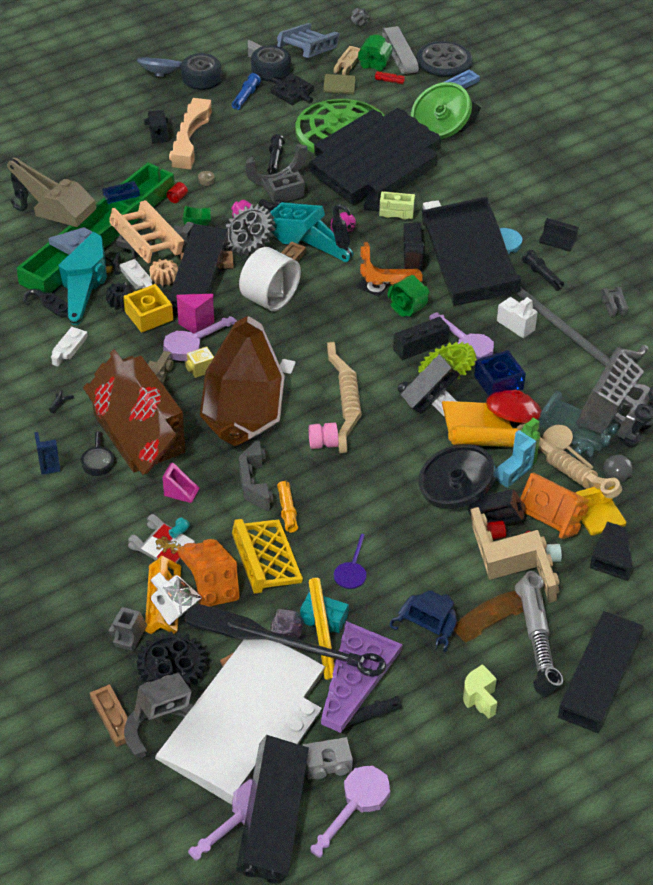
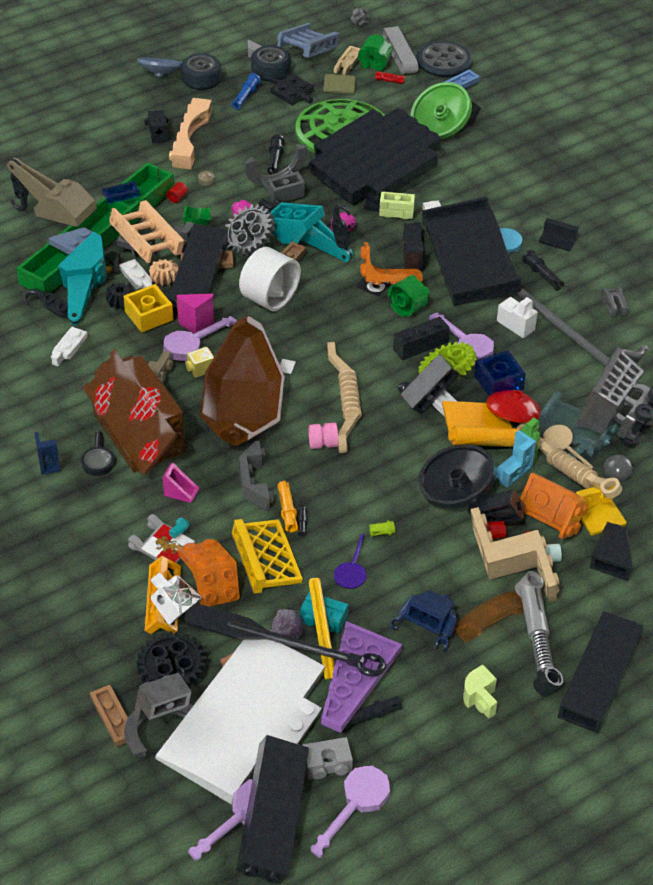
black bar [48,389,74,413] -> none
dark grey brick [109,607,147,652] -> none
none -> black piece [297,506,307,537]
none -> lime pin [369,520,395,537]

